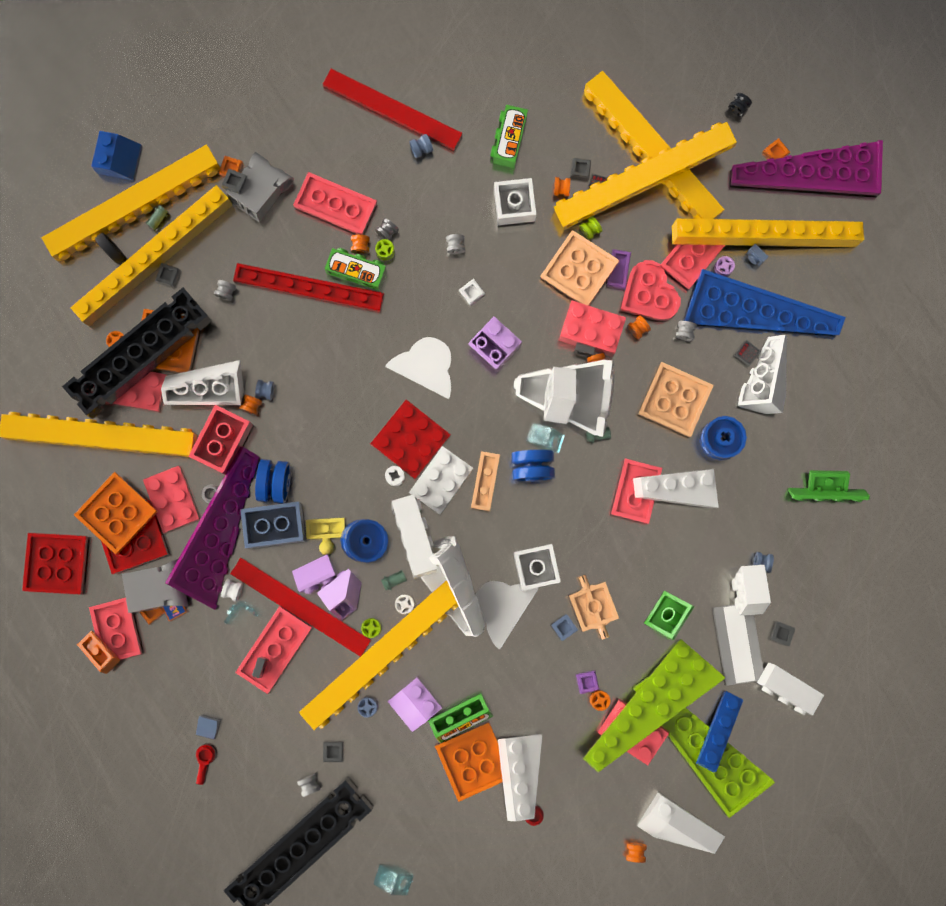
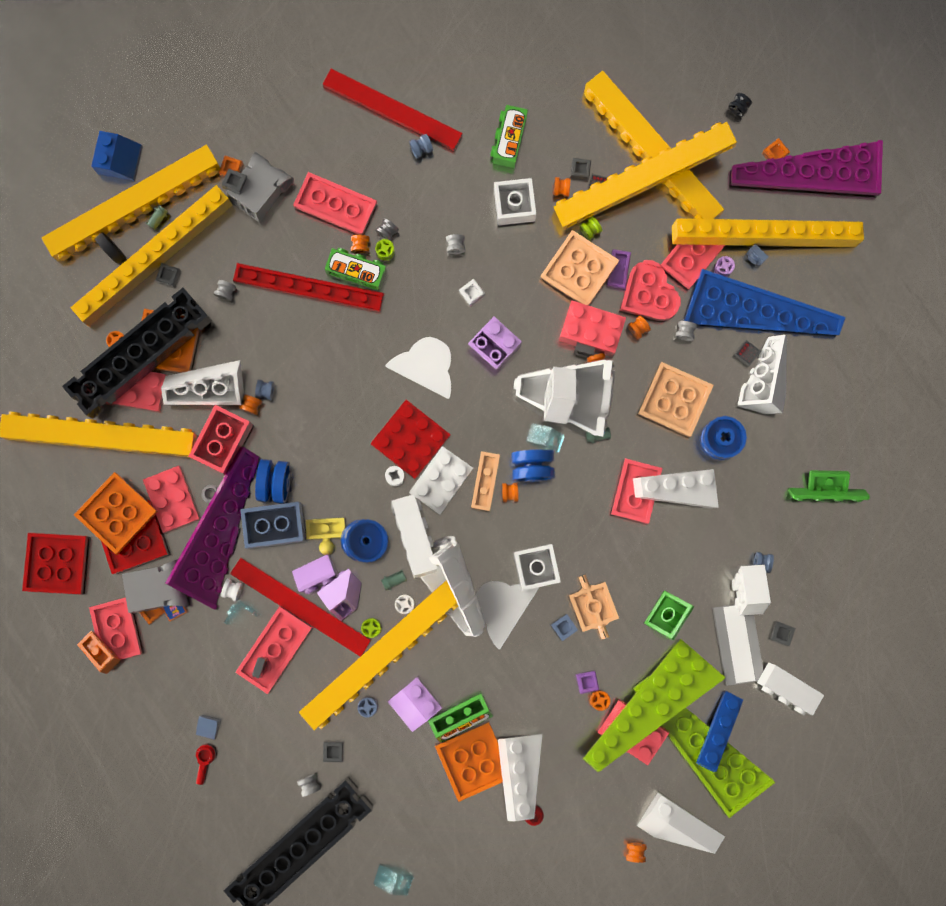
none -> orange wheel [502,483,518,502]

